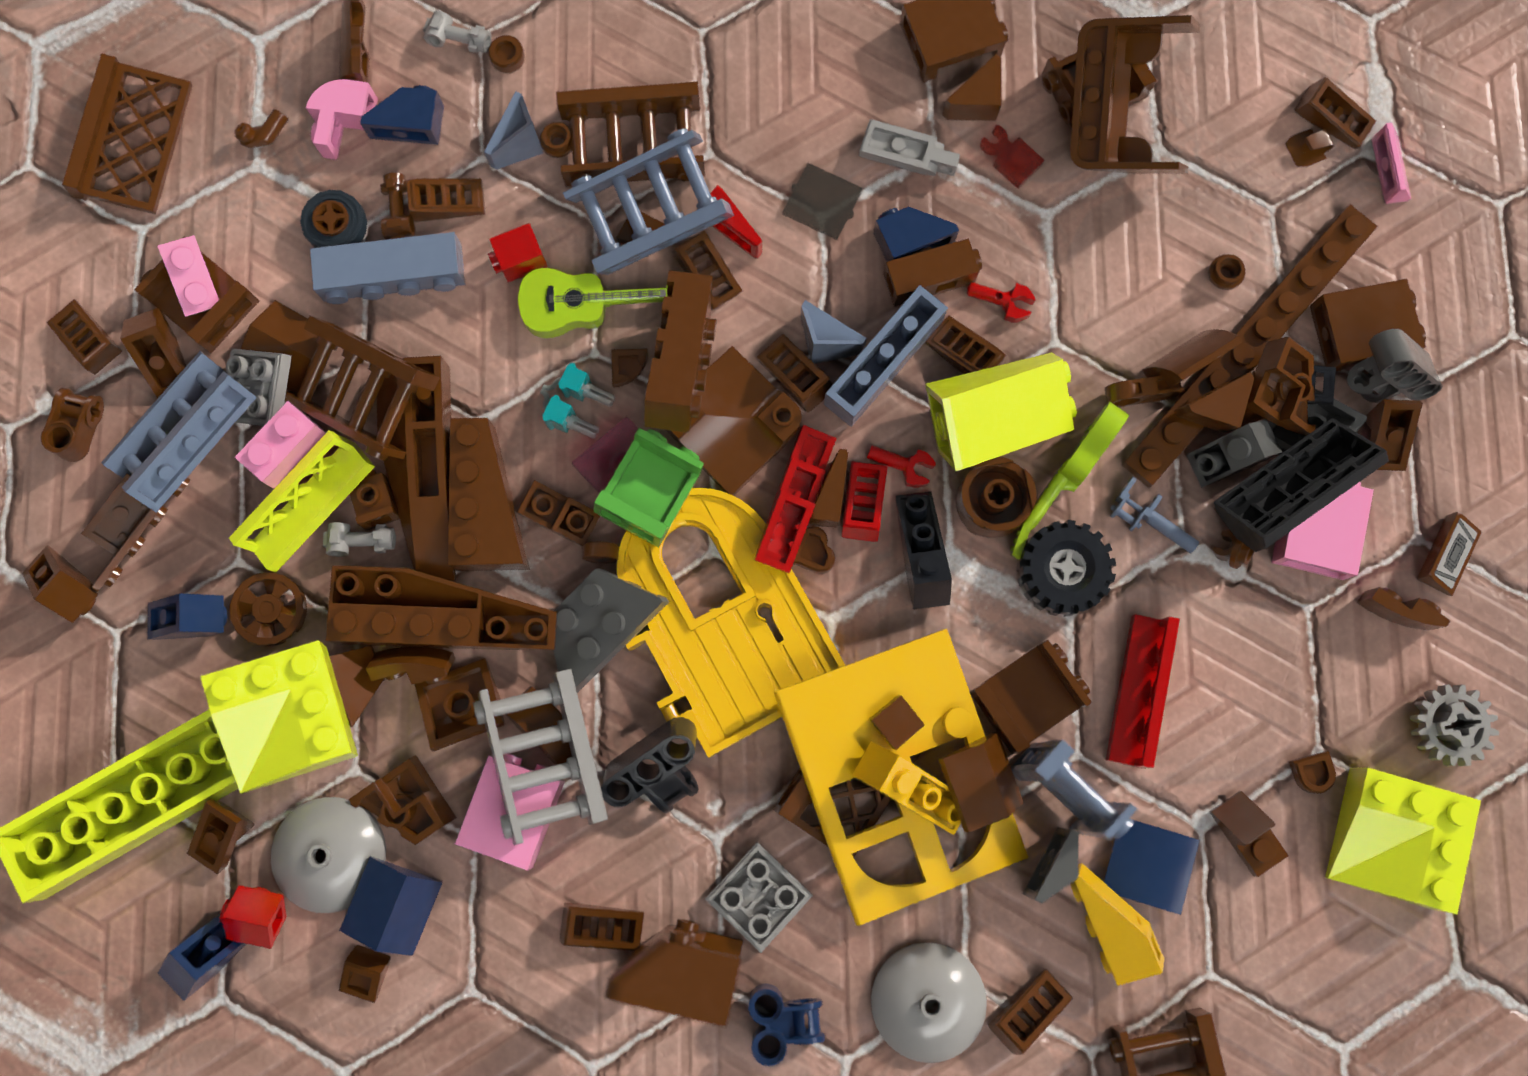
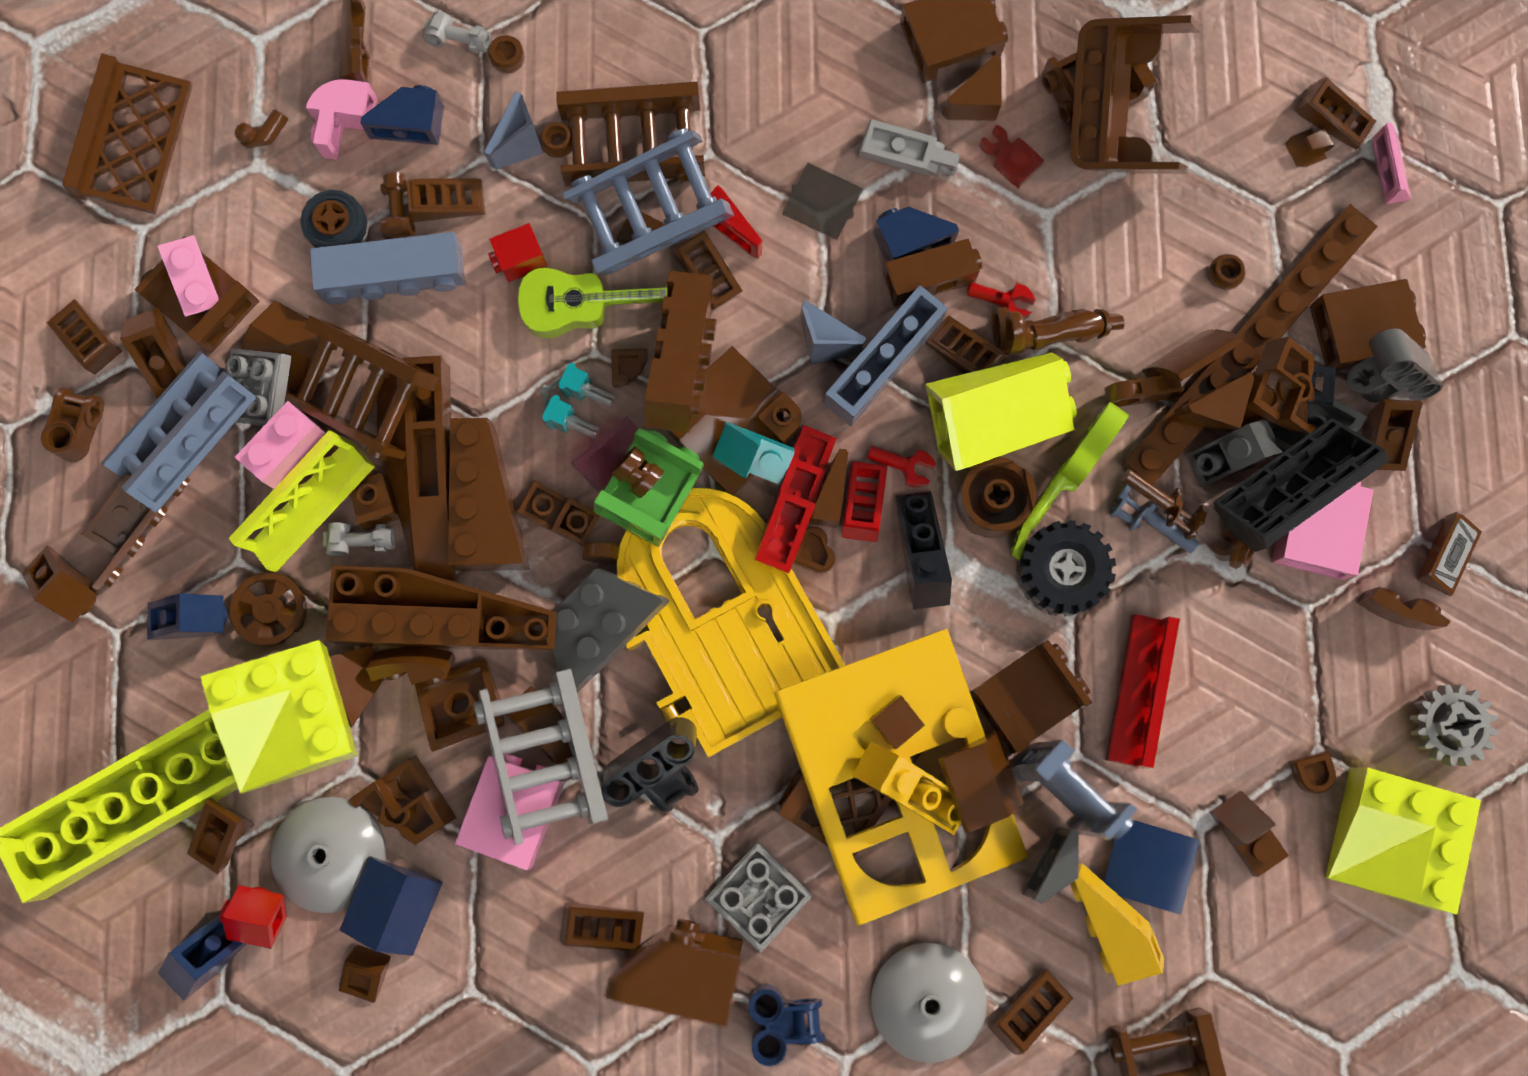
reddish brown slope [757,334,832,413] -> none
none -> reddish brown wheel [611,446,664,499]
none -> teal slope [713,421,795,485]
none -> reddish brown piece [991,307,1125,354]
none -> reddish brown piece [1121,469,1207,540]

